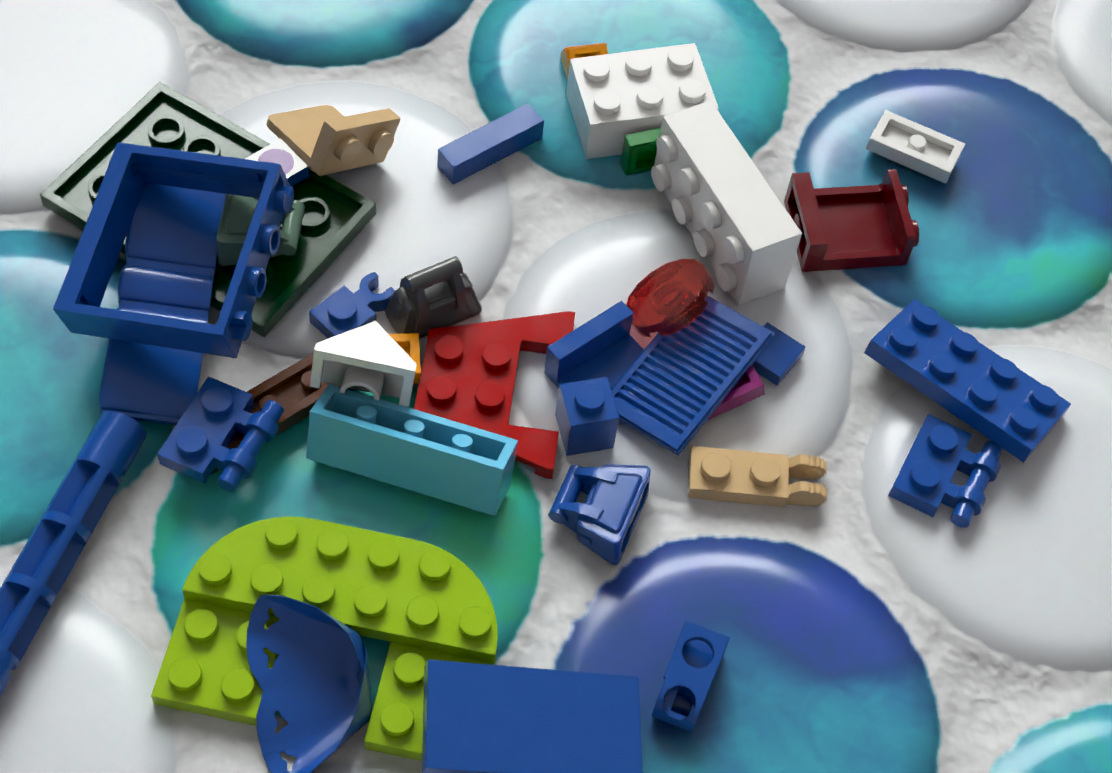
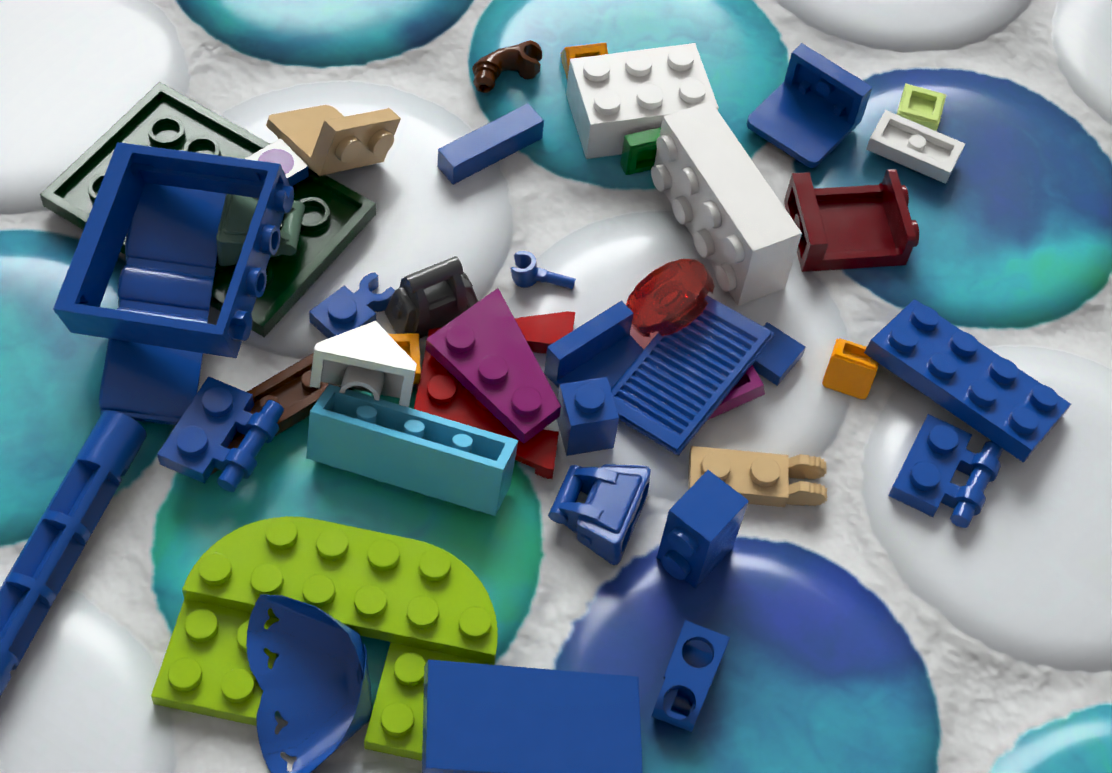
none -> magenta wing [426,288,561,444]
none -> reddish brown piece [472,40,542,93]
none -> blue hand [510,251,576,289]
none -> blue brick [656,470,749,589]
none -> blue bracket [747,43,873,168]
none -> light orange slope [822,338,879,399]
none -> yellowish green tile [897,83,946,131]

